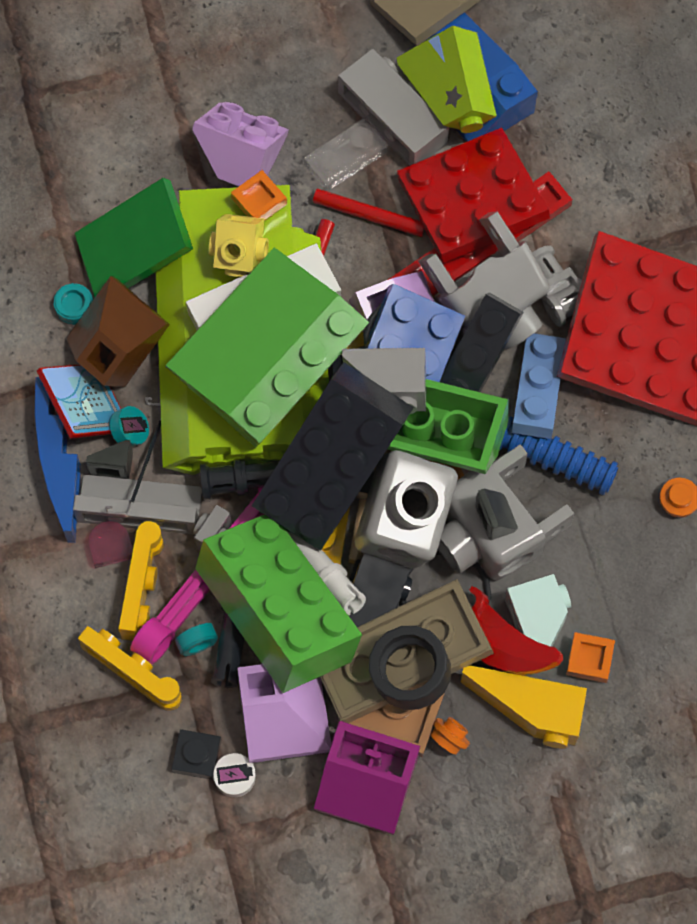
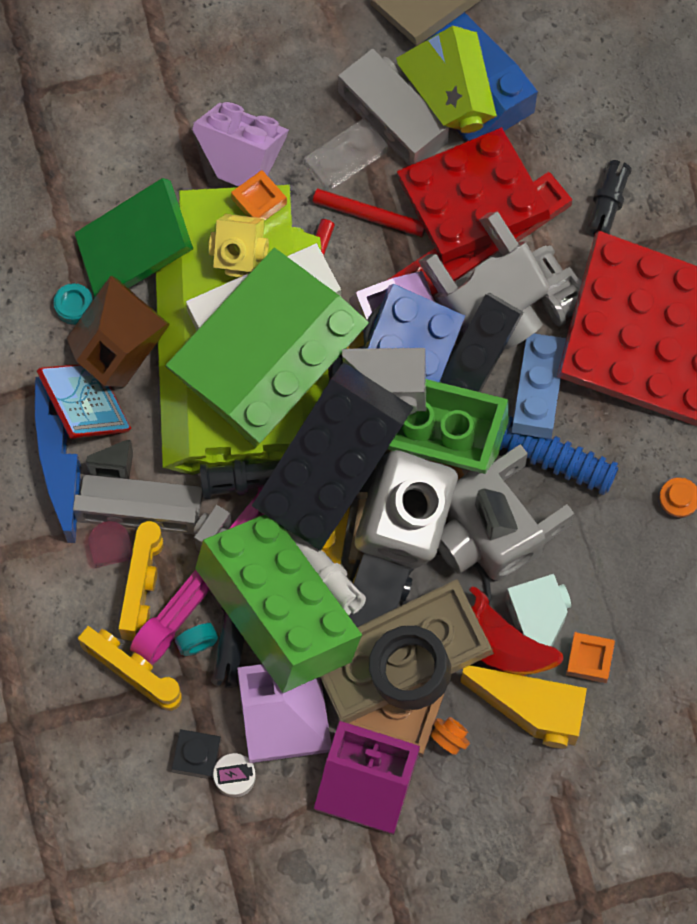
black piece [105,397,161,518] -> none
teal tile [110,406,149,447] -> none
none -> black pin [586,160,632,237]

